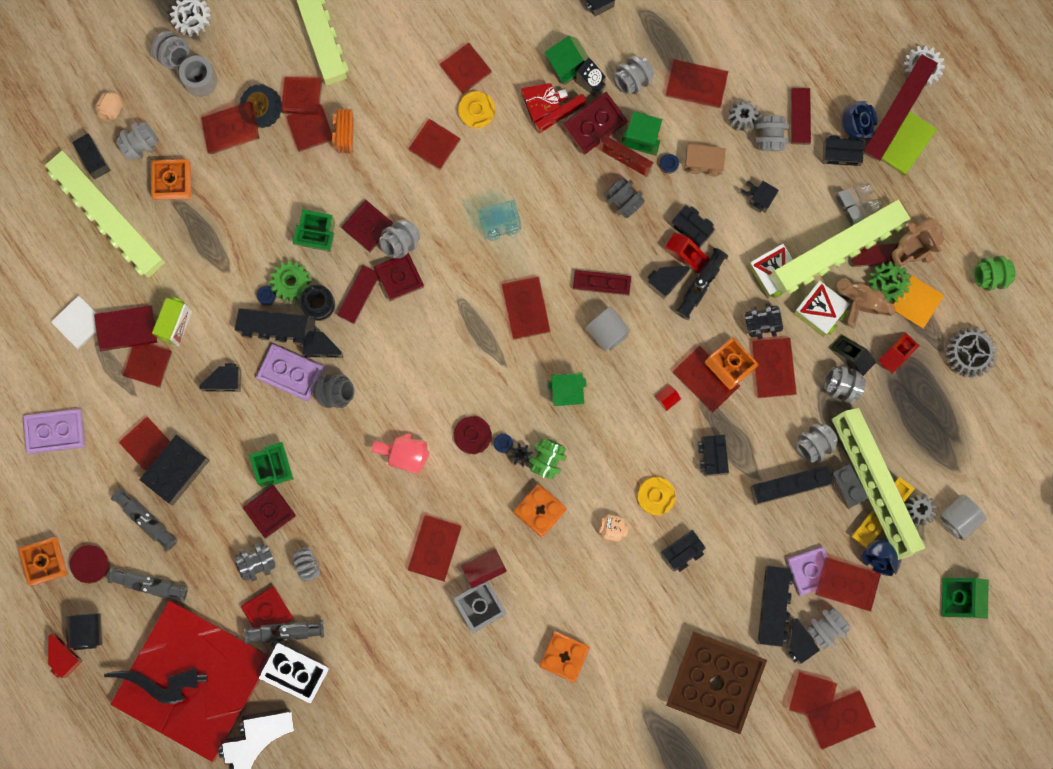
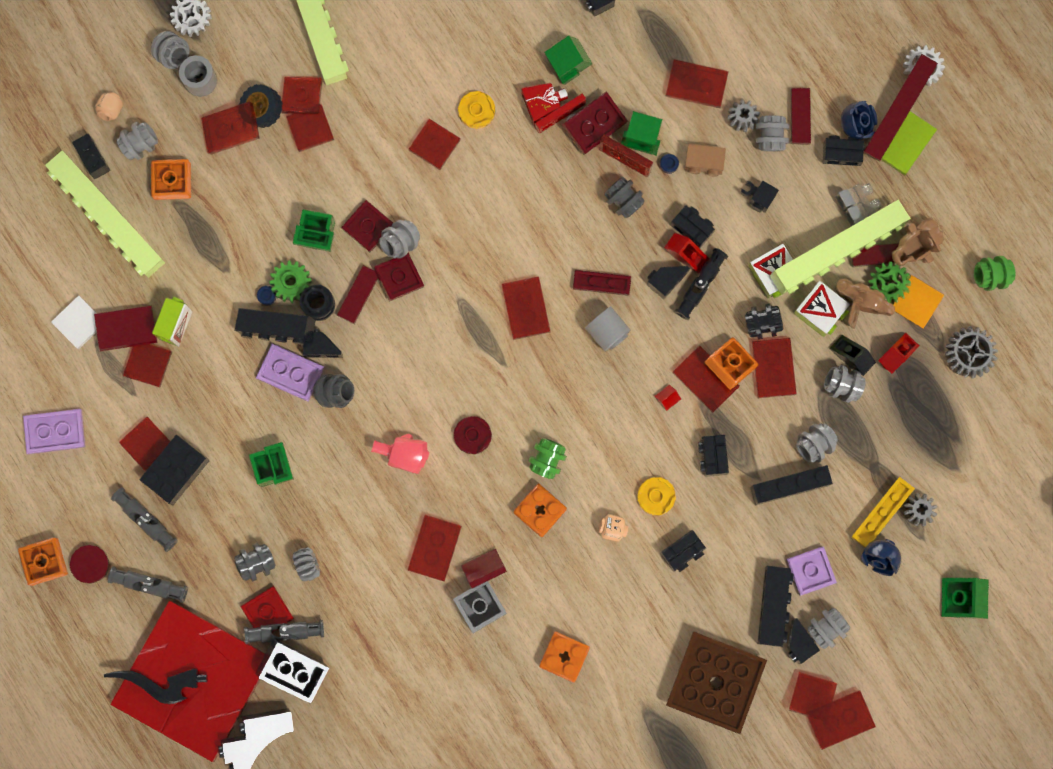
red slope [48,634,83,678] -> none
black piece [65,613,103,650] -> none
black slope [199,363,241,392] -> none
dark red tile [243,485,297,539] -> none
orange brick [332,109,354,155] -> none
clear red tile [439,43,492,95] -> none
clear light blue brick [478,200,521,241] -> none
dark blue tile [494,434,513,453] -> none
black gear [509,443,533,468] -> none
green plate [547,372,587,406] -> none
black slope [576,57,606,96] -> none
light grey piece [614,56,654,94] -> none
clear red tile [815,557,881,612] -> none
dark grey brick [830,464,868,509] -> none
yellowish green brick [832,408,925,560] -> none
light grey piece [940,494,987,541] -> none

